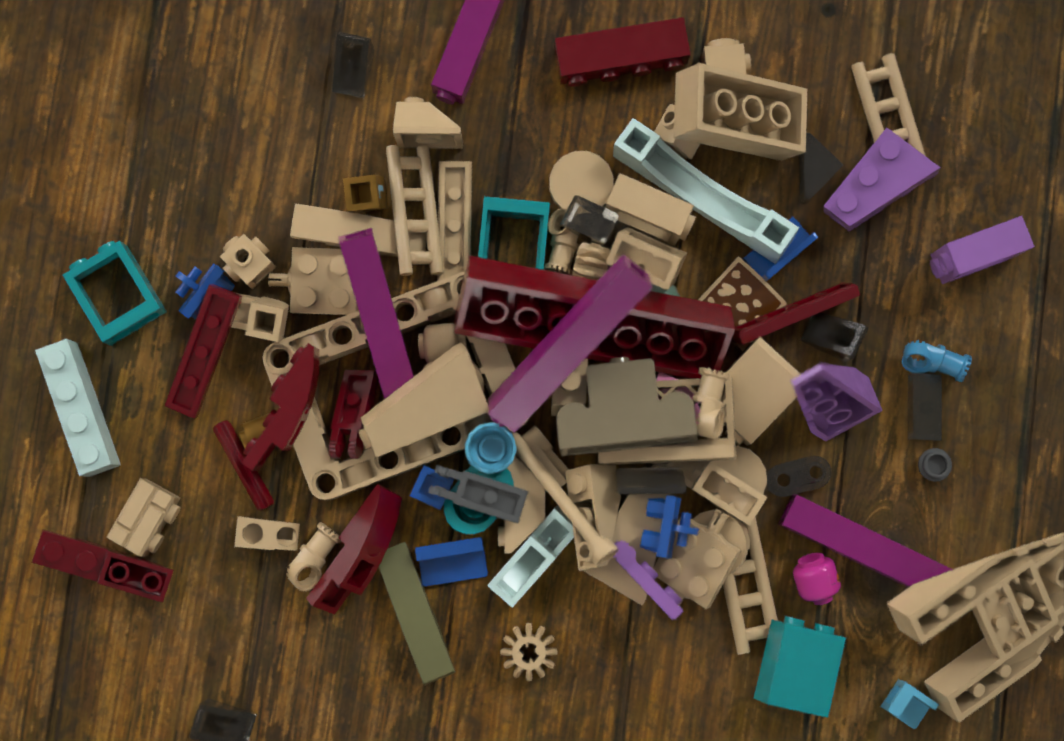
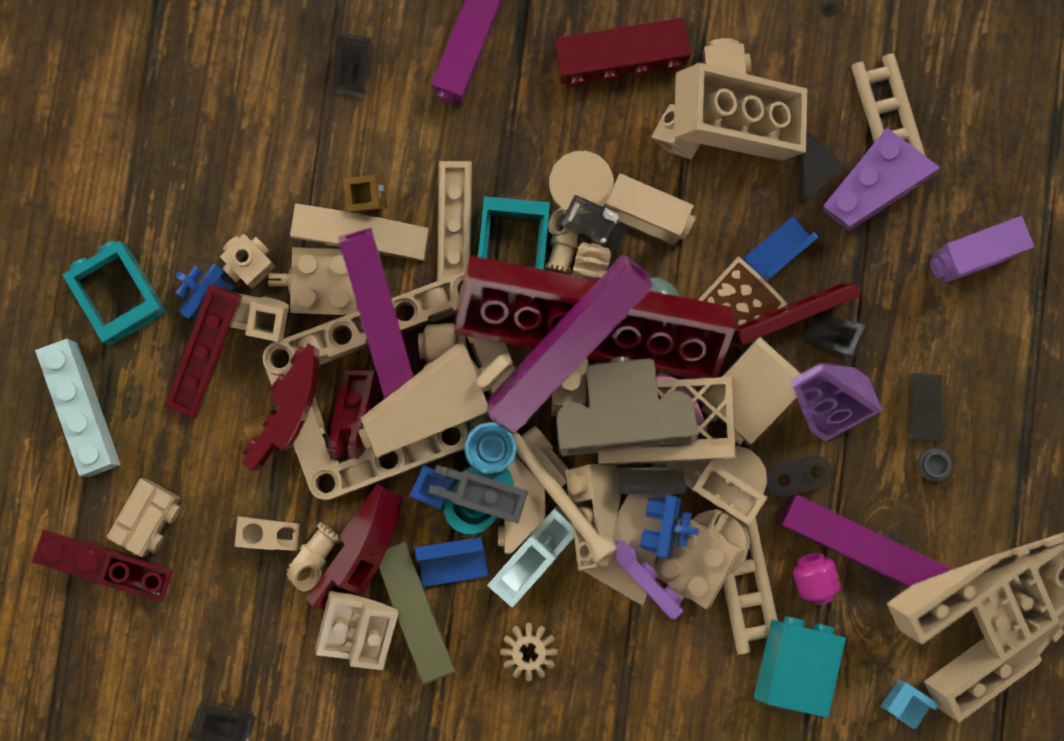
dark red axle [213,420,274,511] -> none
tan bar [386,145,444,276] -> none
tan slope [393,97,463,149] -> none
tan window [605,227,687,290] -> none
light aqua arch [613,118,799,264] -> none
tan connector [692,368,730,439] -> none
dark azure connector [902,340,972,382] -> none
none -> tan slope [315,591,398,670]
none -> tan piece [477,354,511,391]

